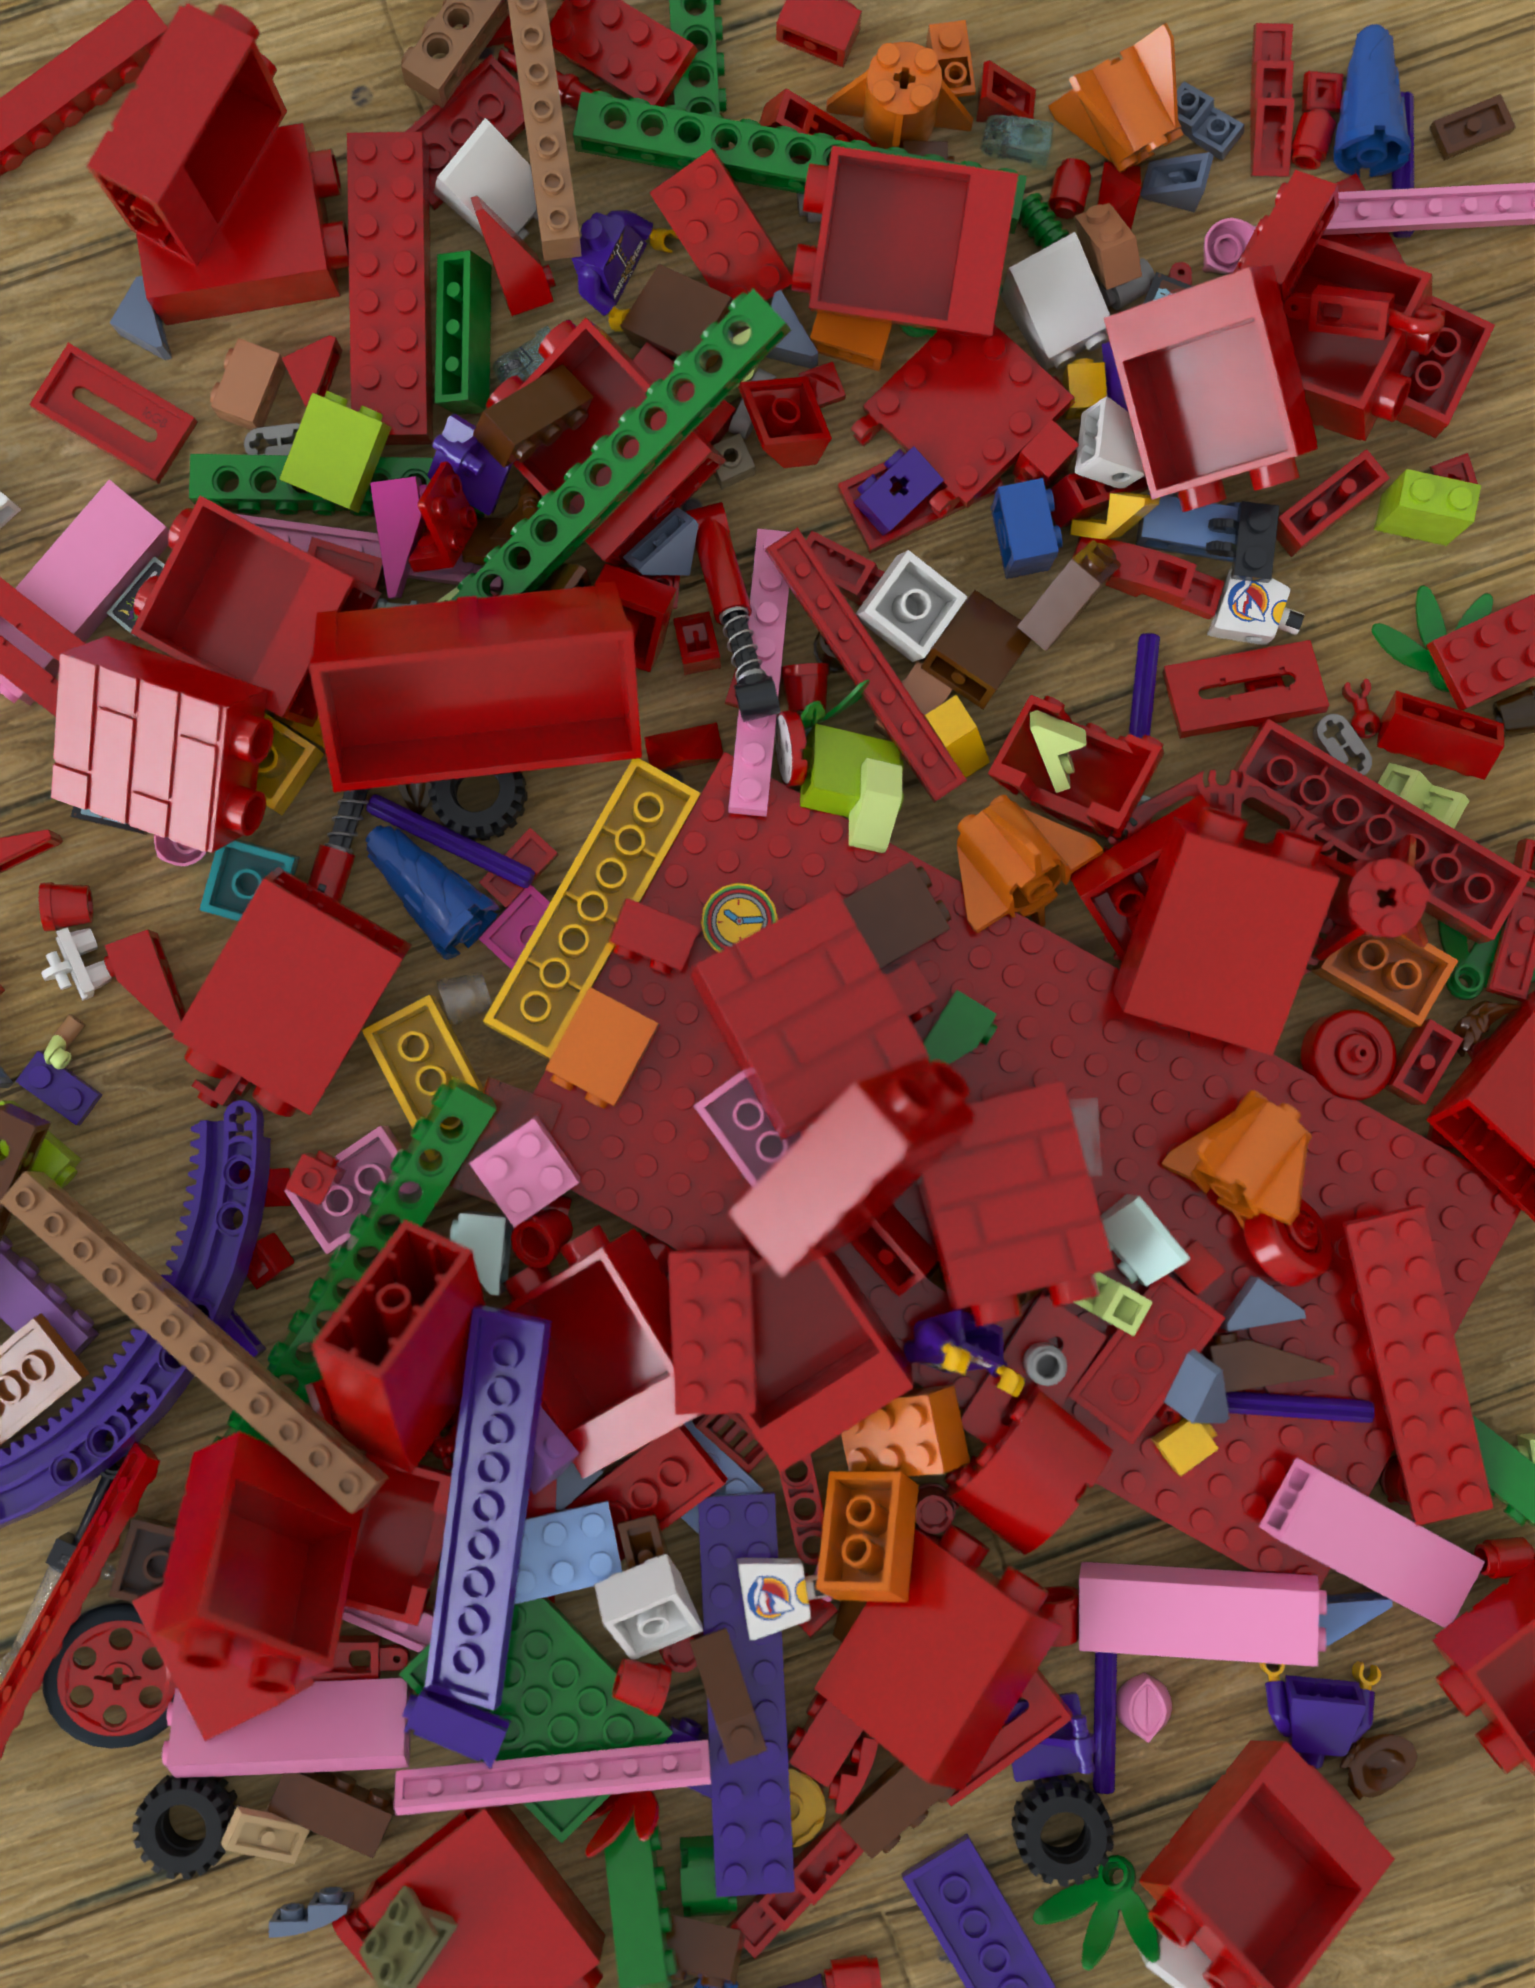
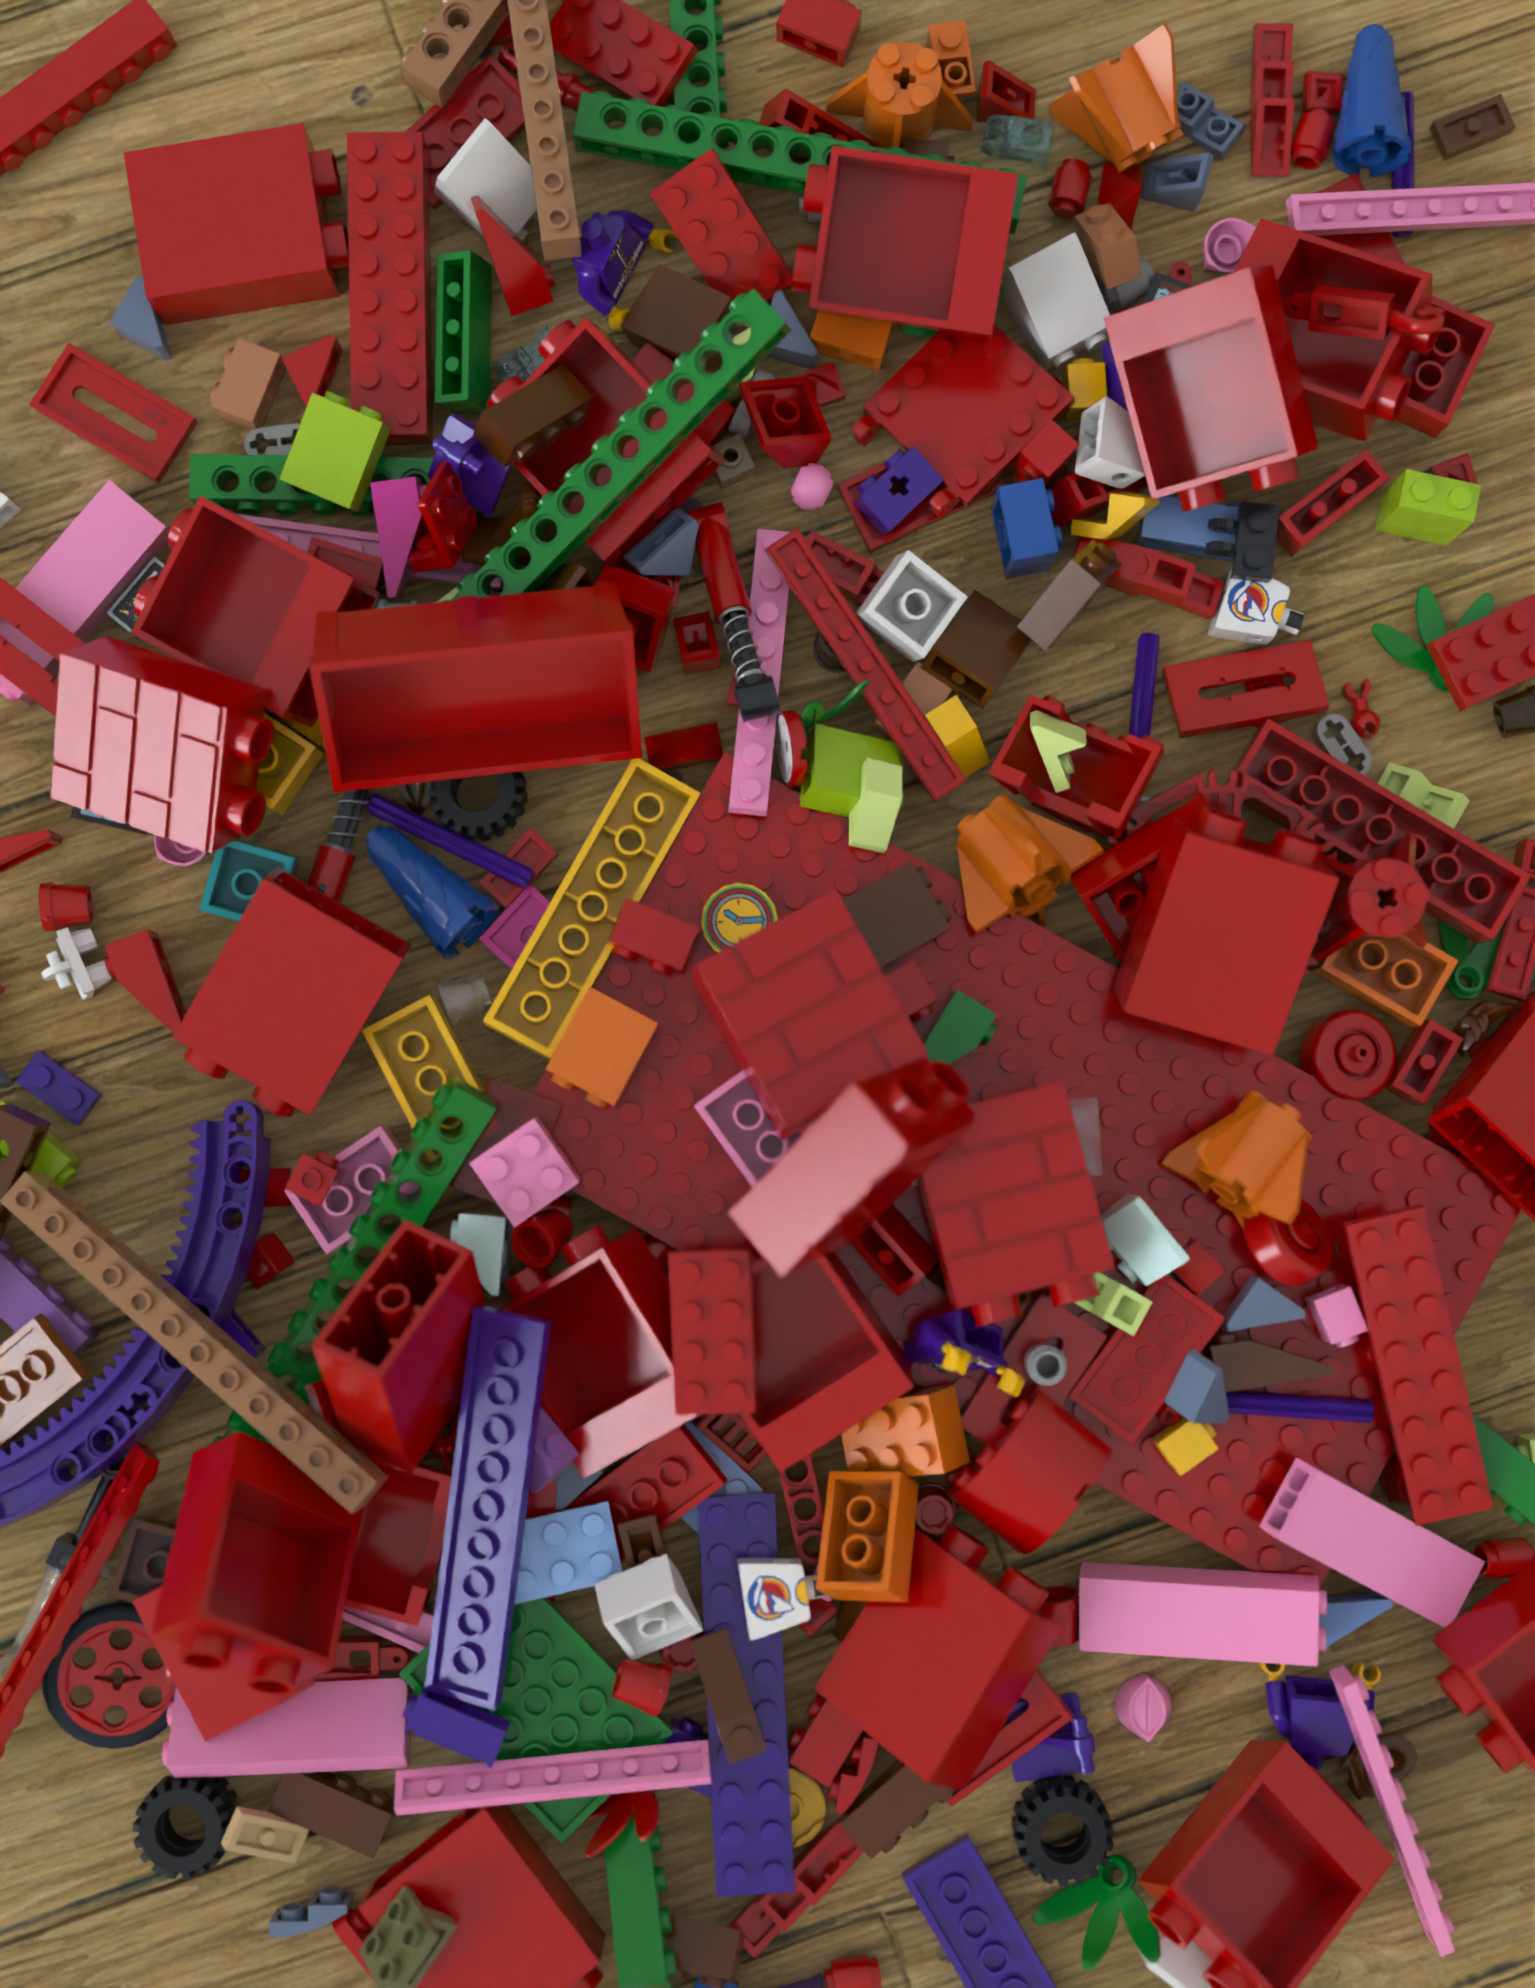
arm [44,1014,85,1069] -> none
red brick [86,2,287,266] -> none
red bracket [191,1070,253,1109] -> none
green cylinder [680,1835,738,1918] -> none
red piece [781,663,830,712] -> none
green piece [1019,193,1070,251] -> none
dark purple axle [1093,1652,1117,1794] -> none
red brick [1238,169,1339,303] -> none
red brick [1377,690,1504,780] -> none
none -> bright pink piece [790,463,834,511]
none -> bright pink brick [1305,1284,1368,1348]
none -> bright pink plate [1329,1664,1455,1957]

